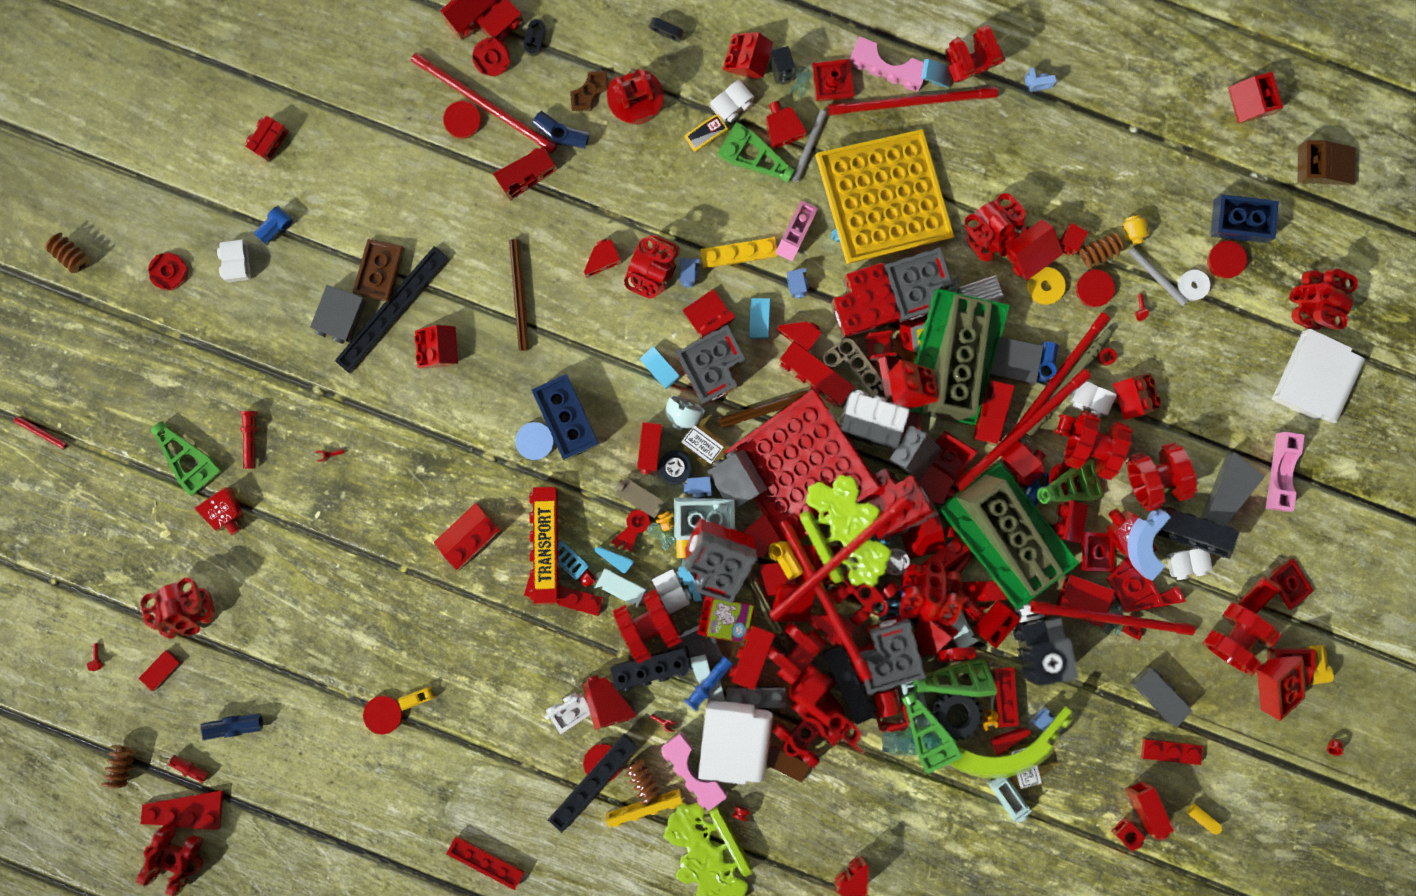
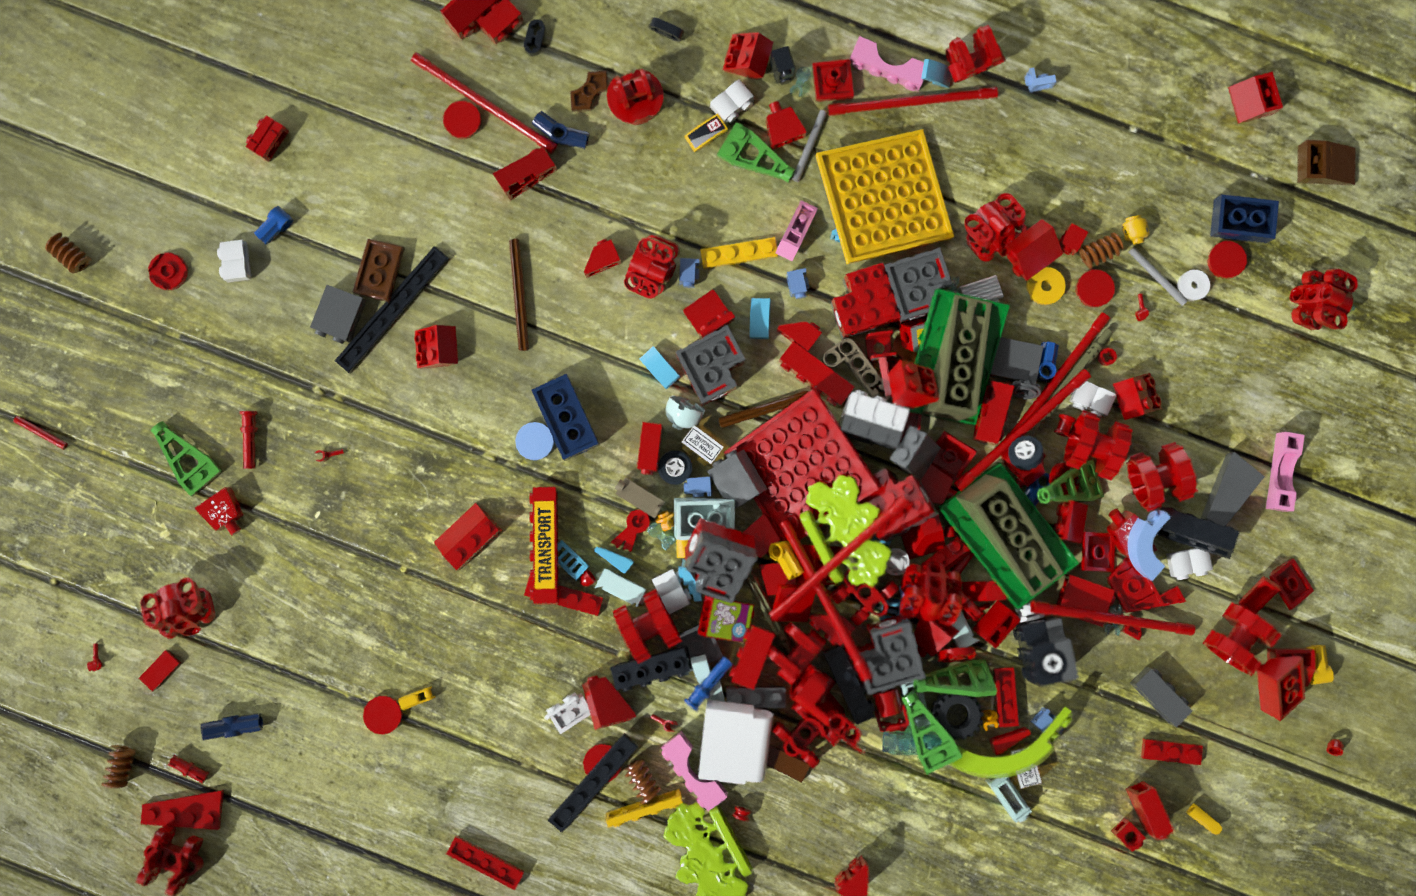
red tile [472,37,510,77] -> none
white piece [1272,329,1365,423] -> none
none -> black wheel [1008,436,1044,470]
none -> dark grey gear [1010,379,1041,399]

